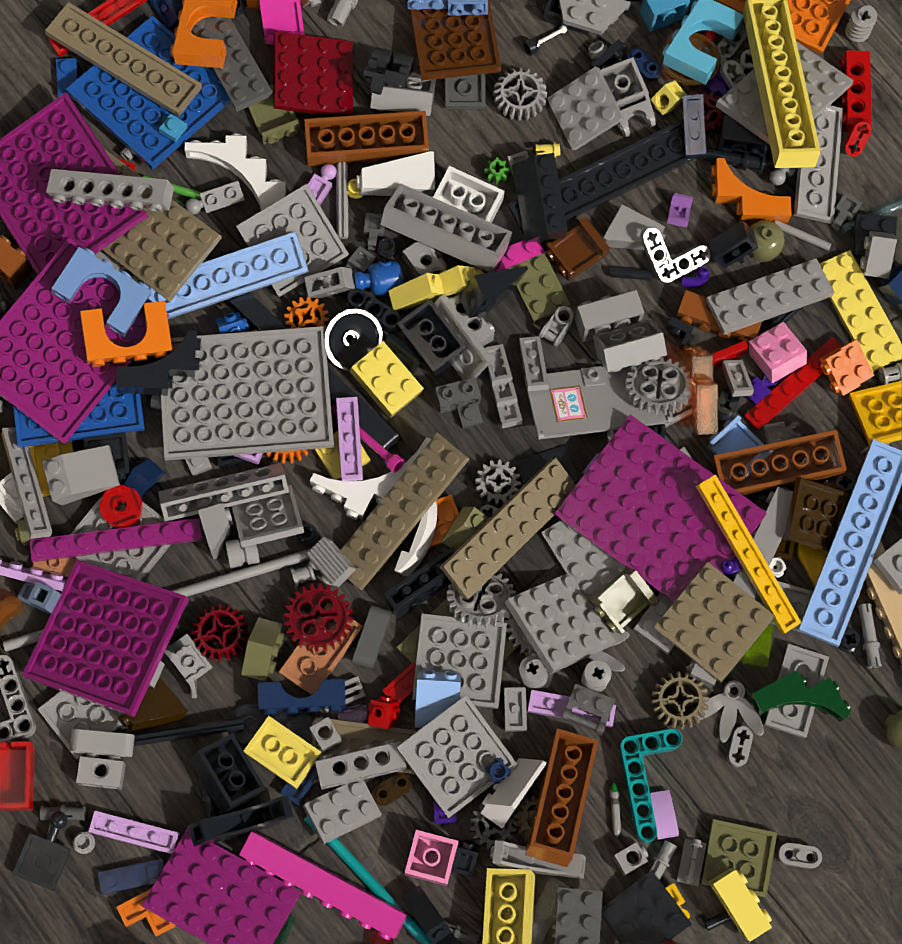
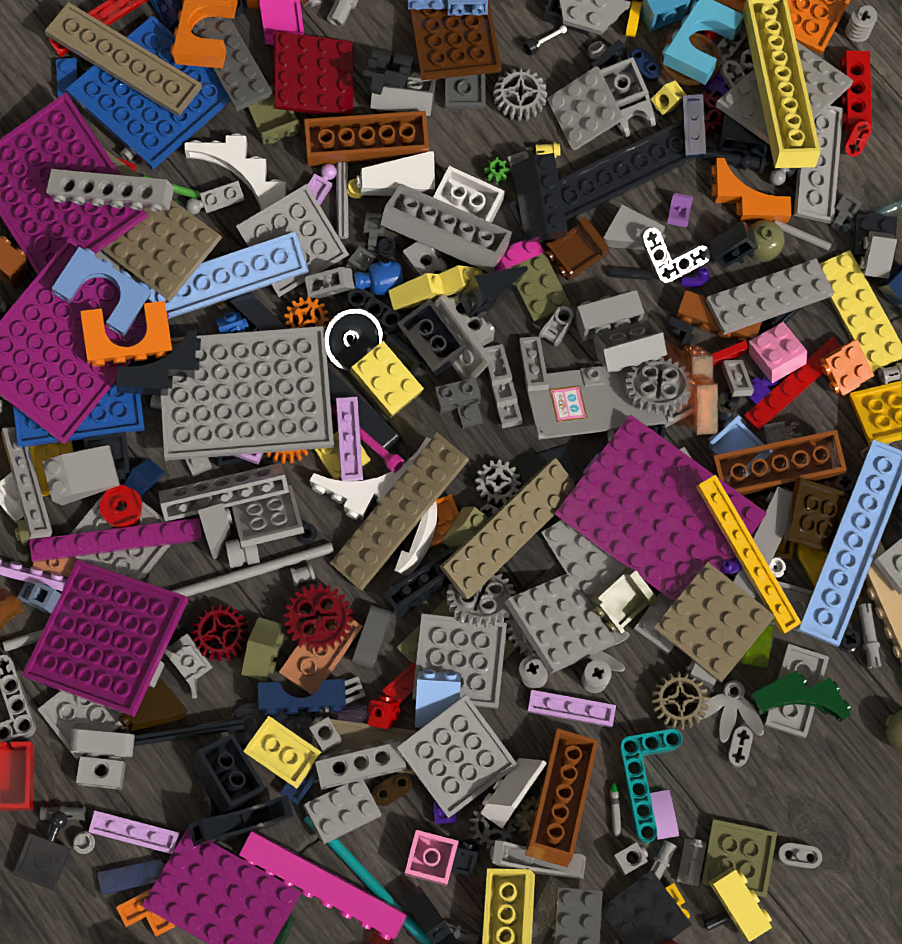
dark azure plate [159,114,187,142] -> none
light grey brick [306,537,356,587] -> none
dark blue plate [485,758,511,784] -> none
light grey plate [504,687,527,732] -> none
flat silver plate [561,684,615,736] -> none
none -> yellow beam [625,0,642,38]

